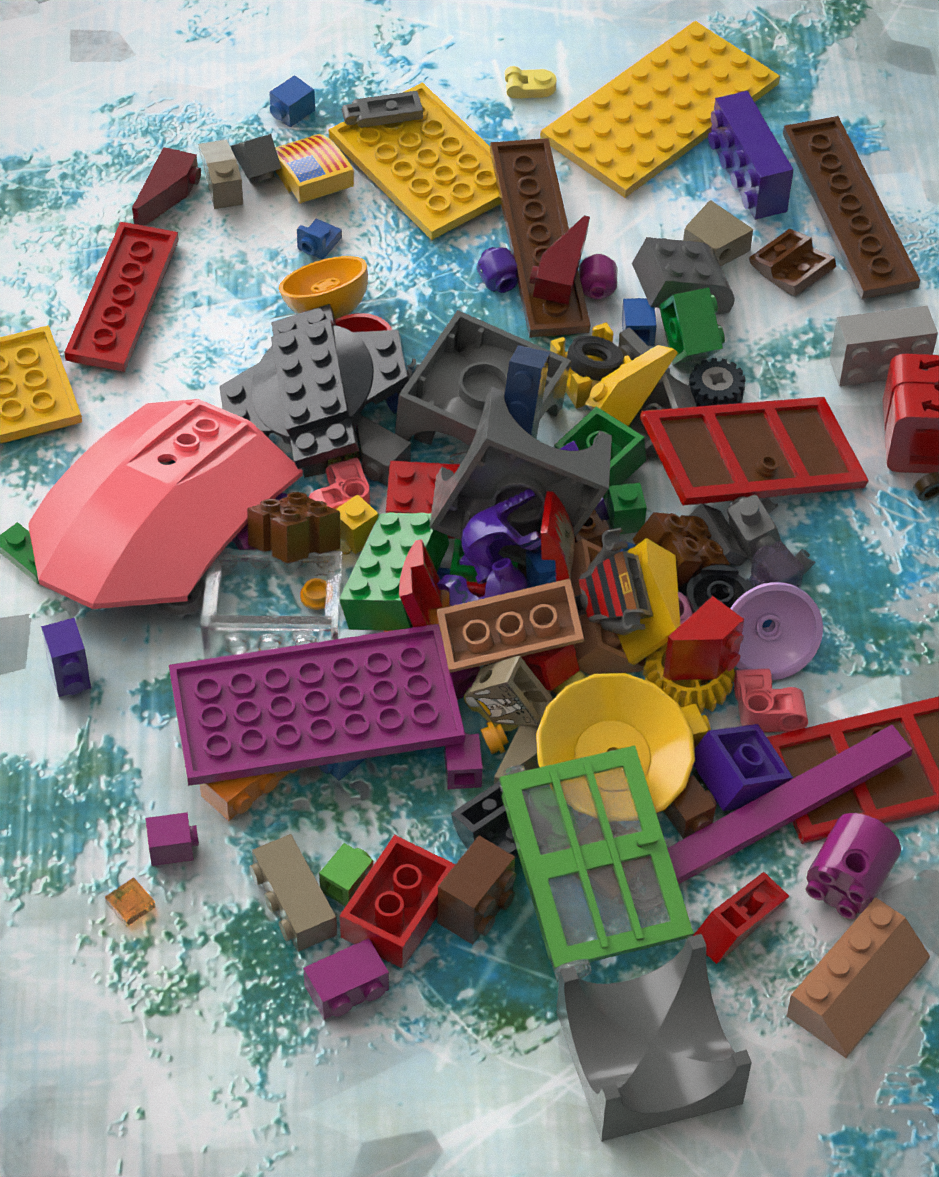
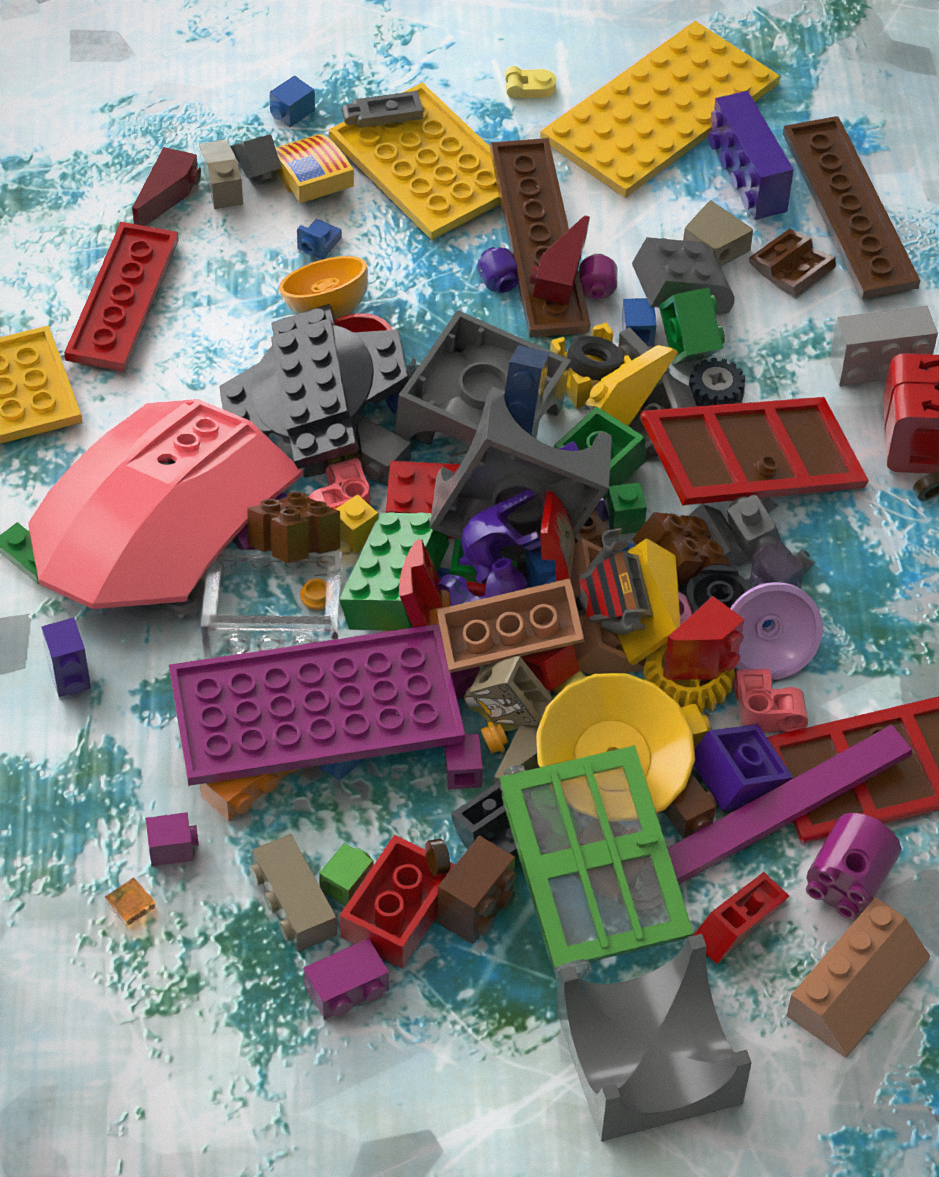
none -> dark brown tile [425,838,450,876]

